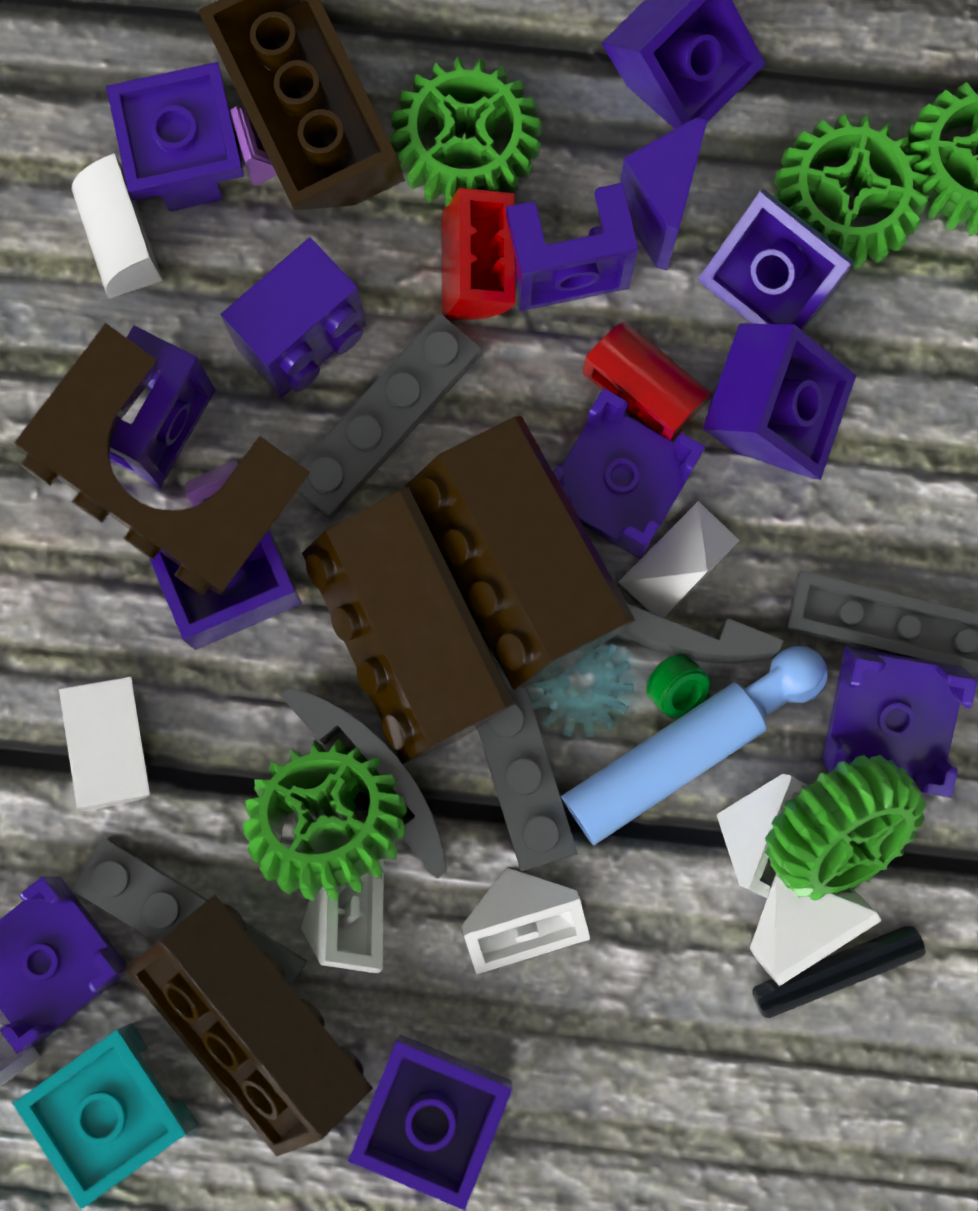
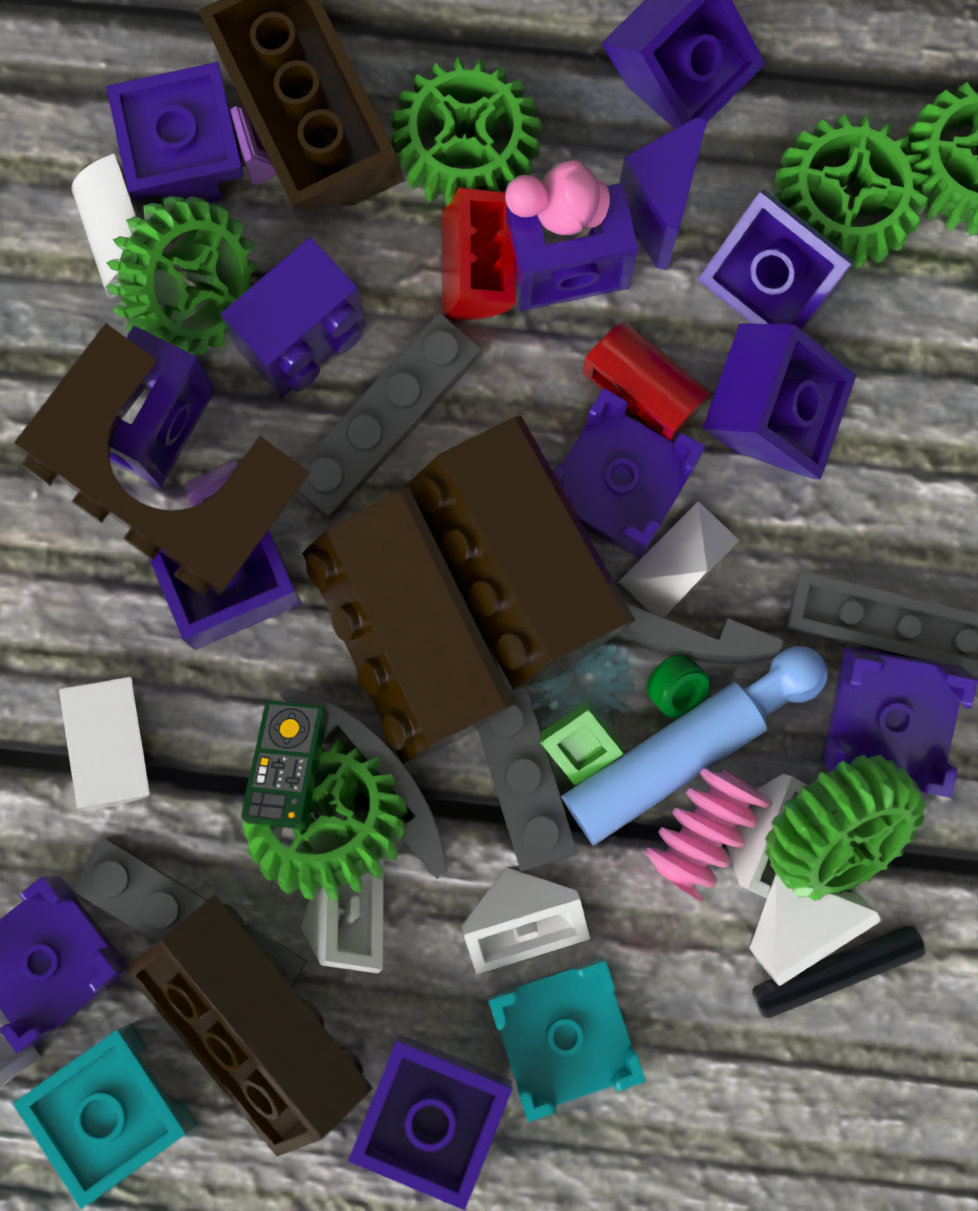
none -> bright green gear [106,196,261,356]
none -> tile [241,701,329,830]
none -> teal panel [488,957,646,1122]
none -> bright pink animal [505,160,610,235]
none -> bright green plate [540,701,624,786]
none -> bright pink piece [645,768,773,902]

